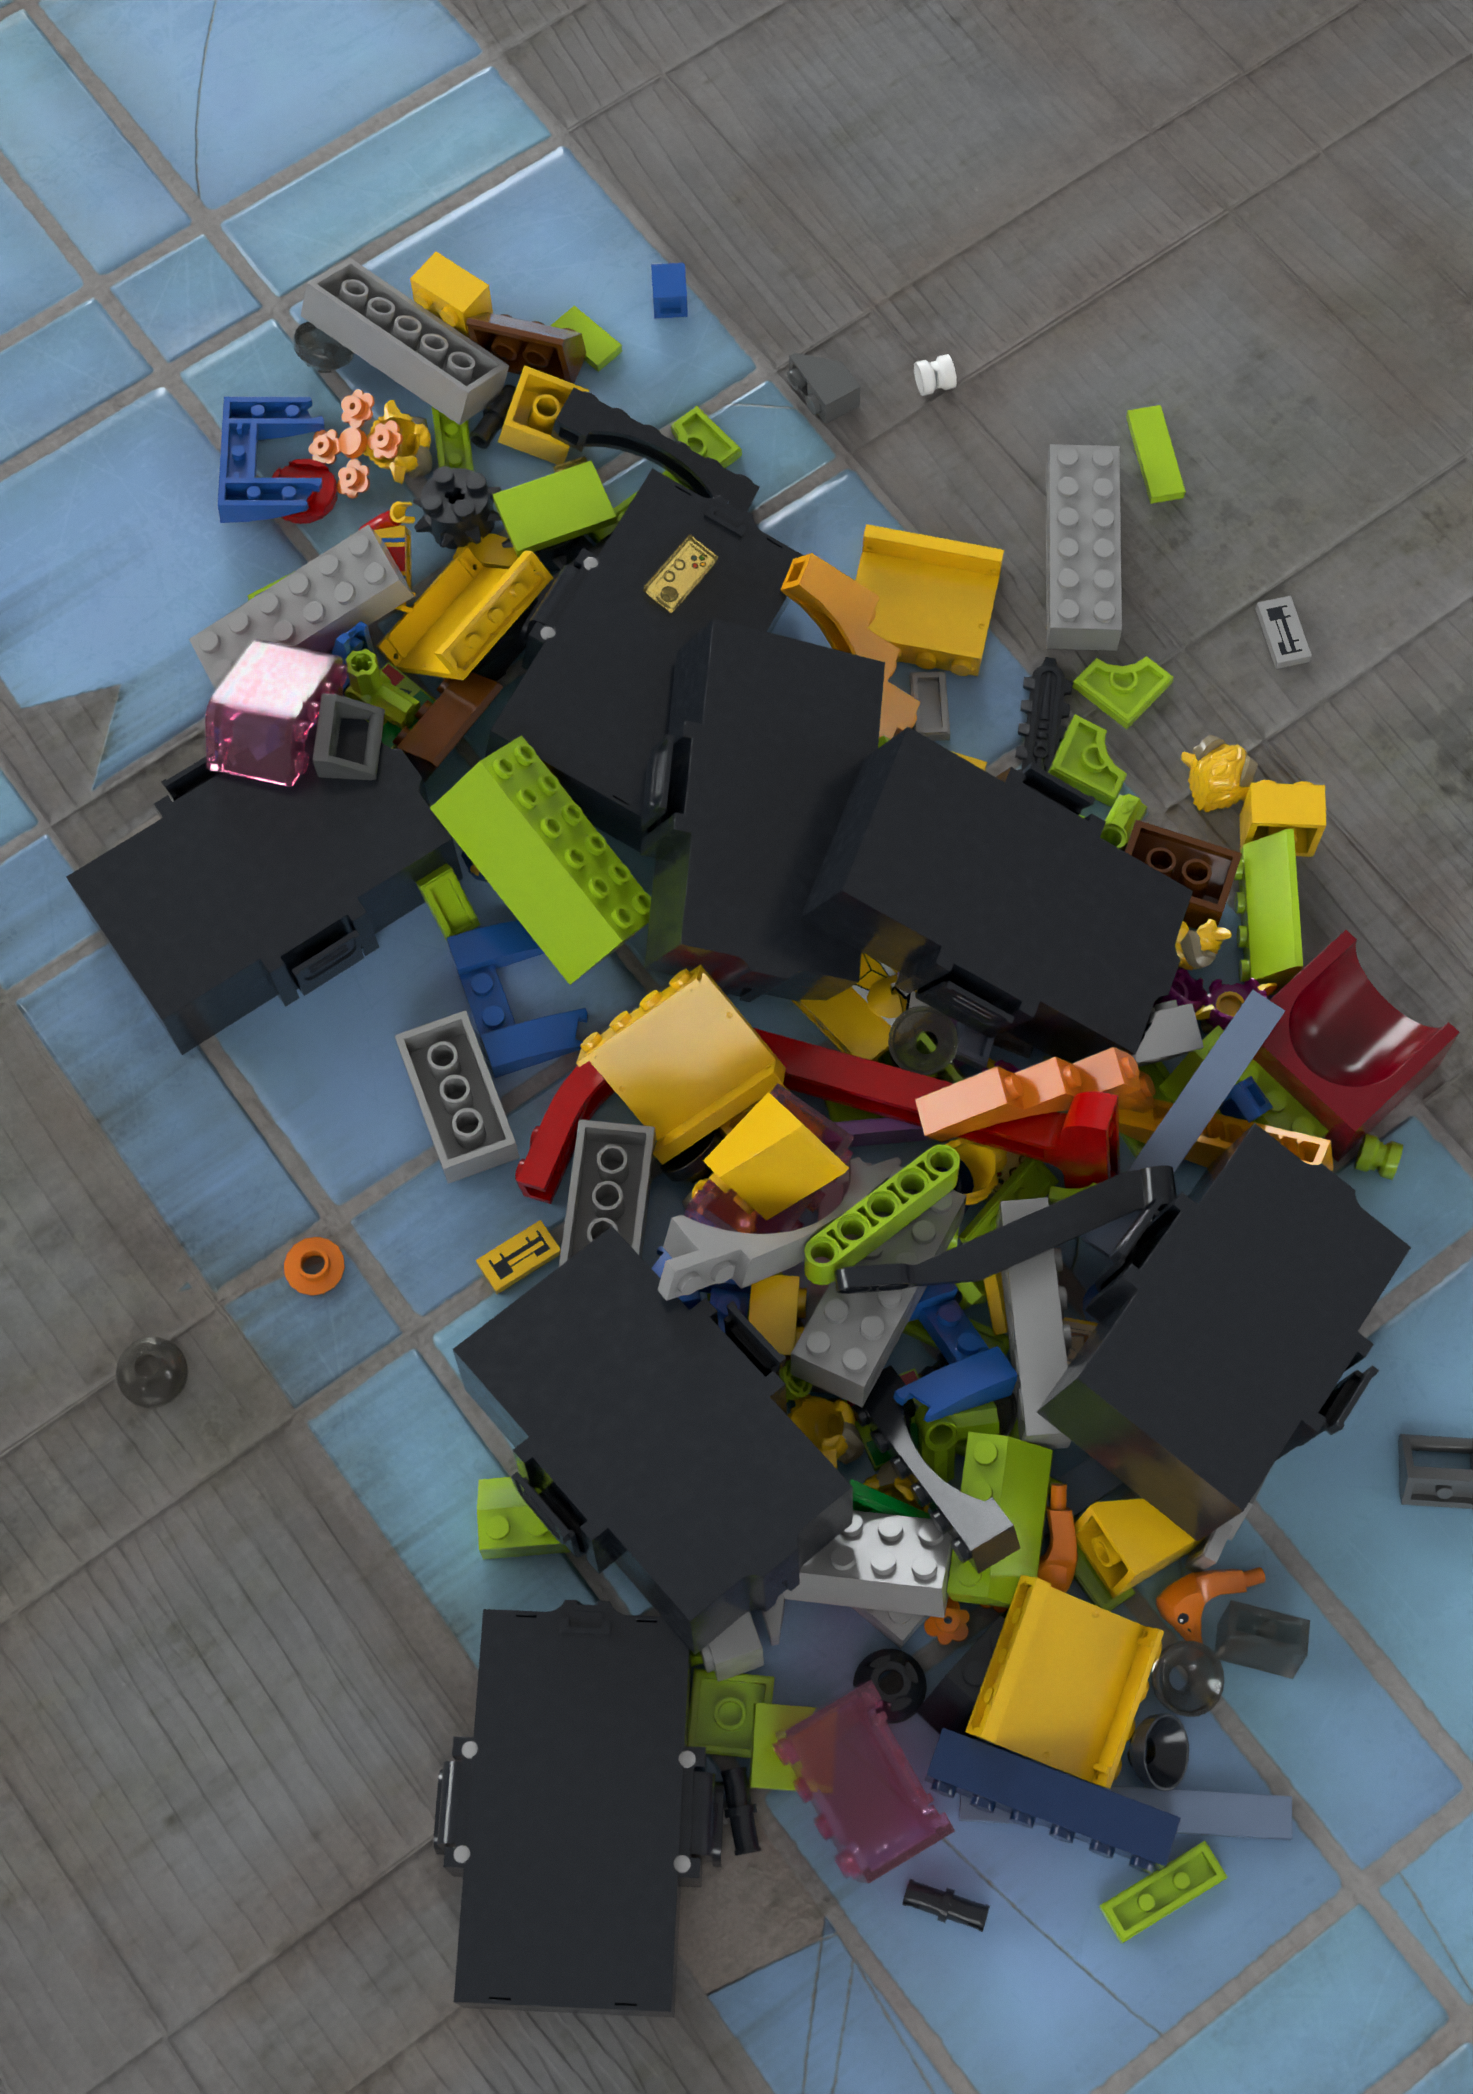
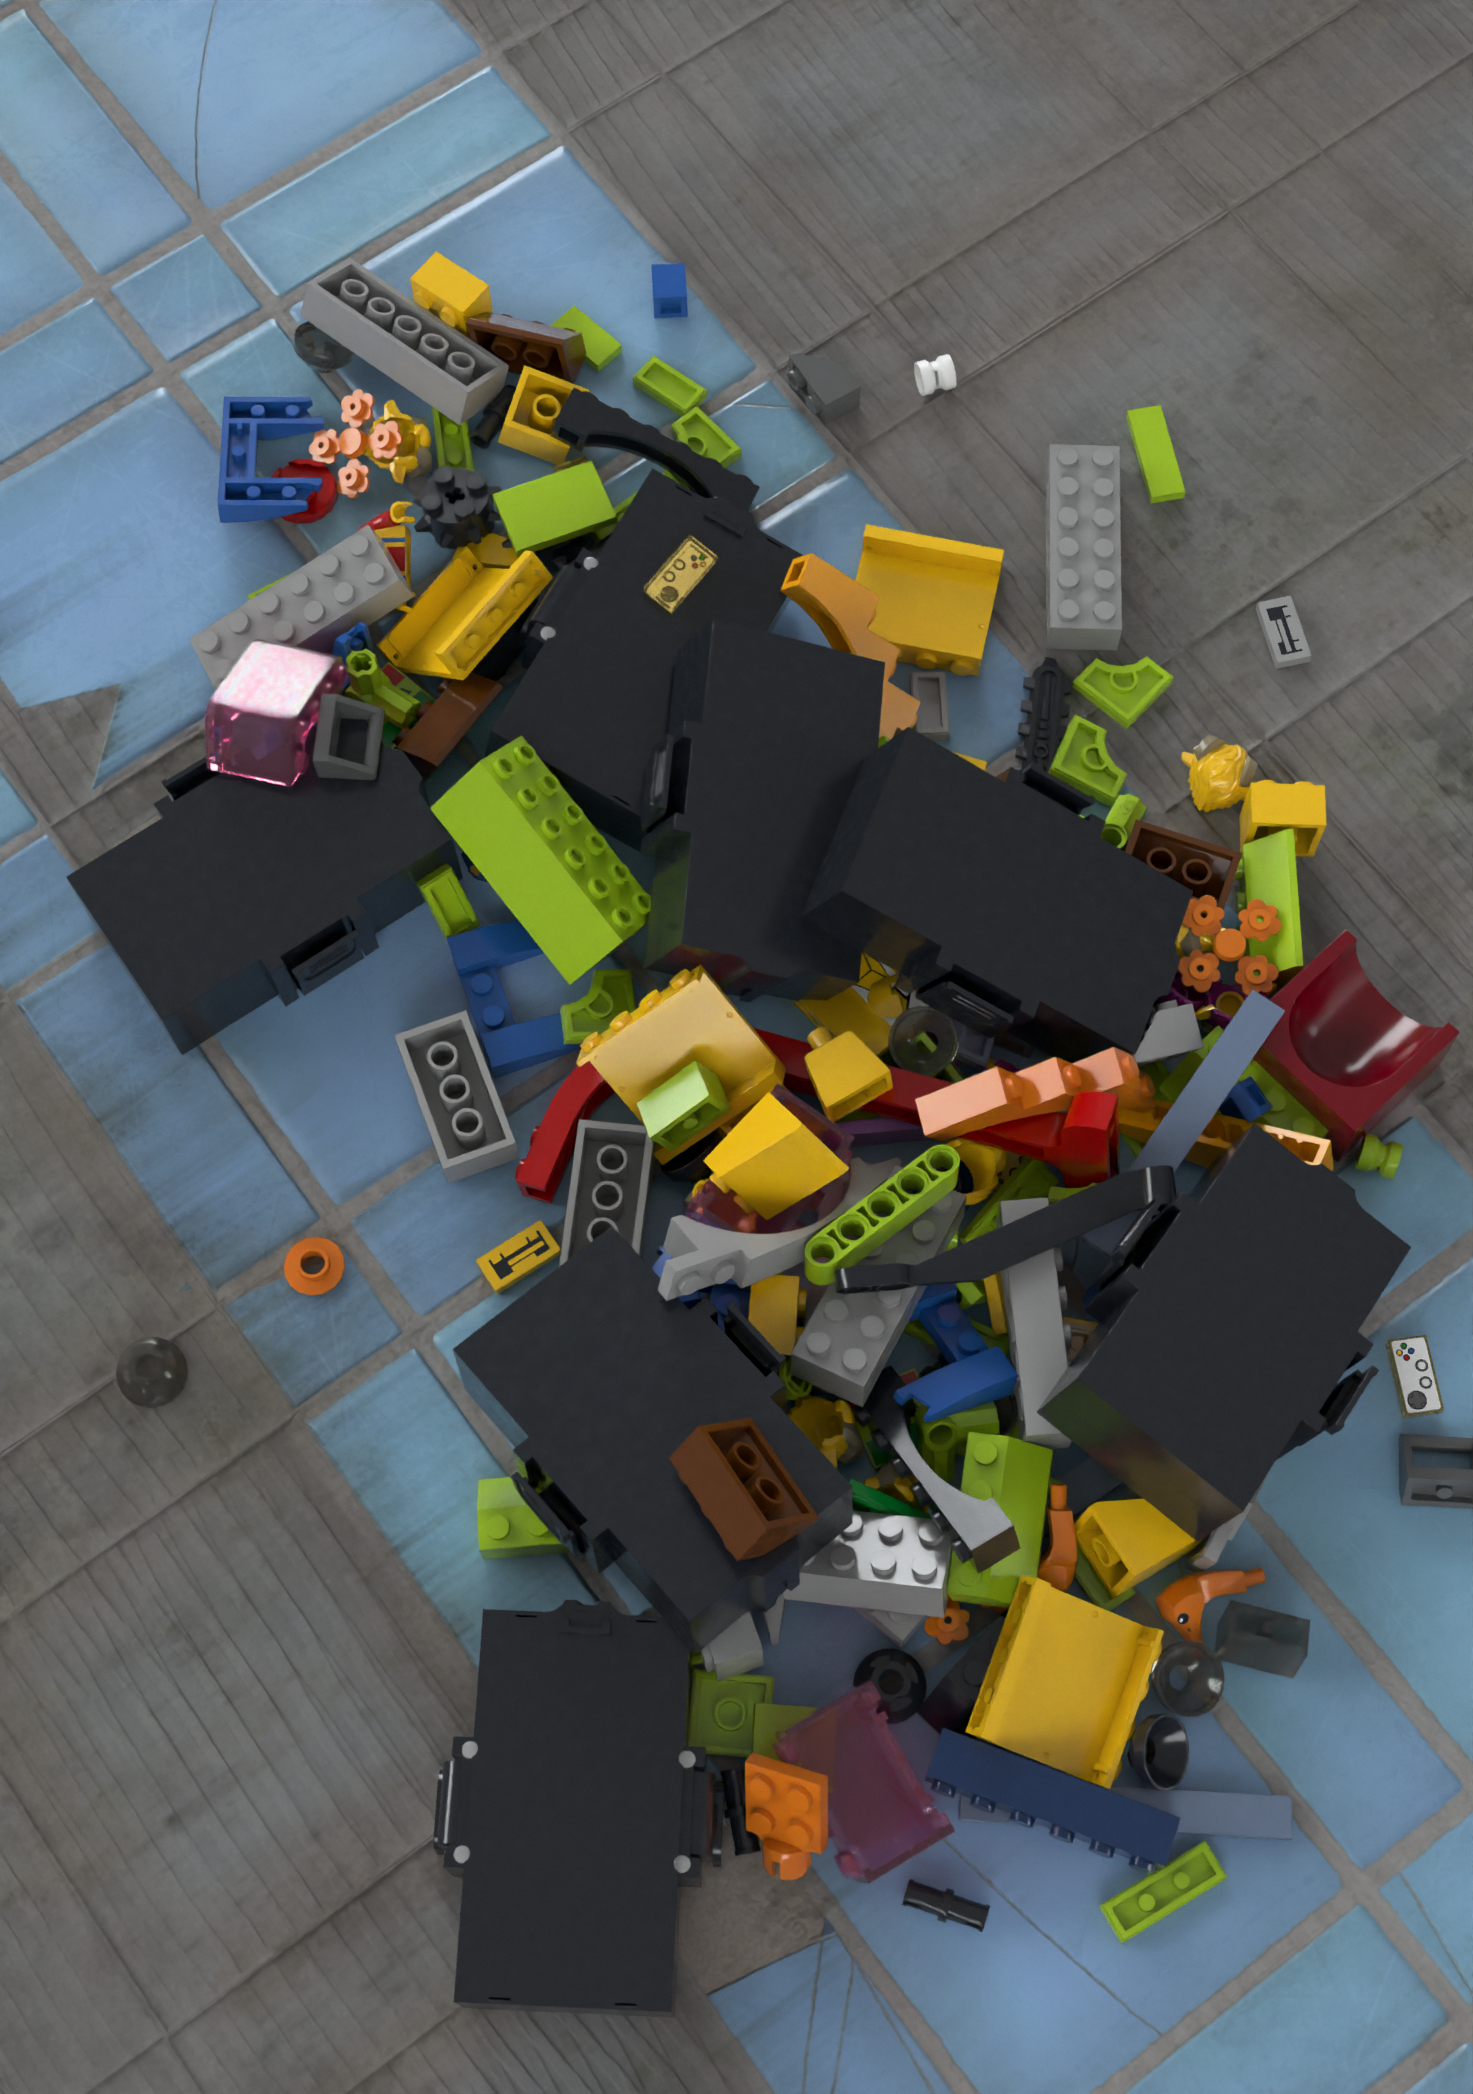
none -> lime tile [560,969,636,1045]
none -> lime tile [633,355,707,417]
none -> lime brick [636,1060,731,1152]
none -> reddish brown slope [669,1418,820,1561]
none -> orange plate [745,1753,828,1880]
none -> yellow torso [804,1026,893,1124]
none -> orange plant [1178,895,1281,996]
none -> tile [1385,1335,1444,1419]

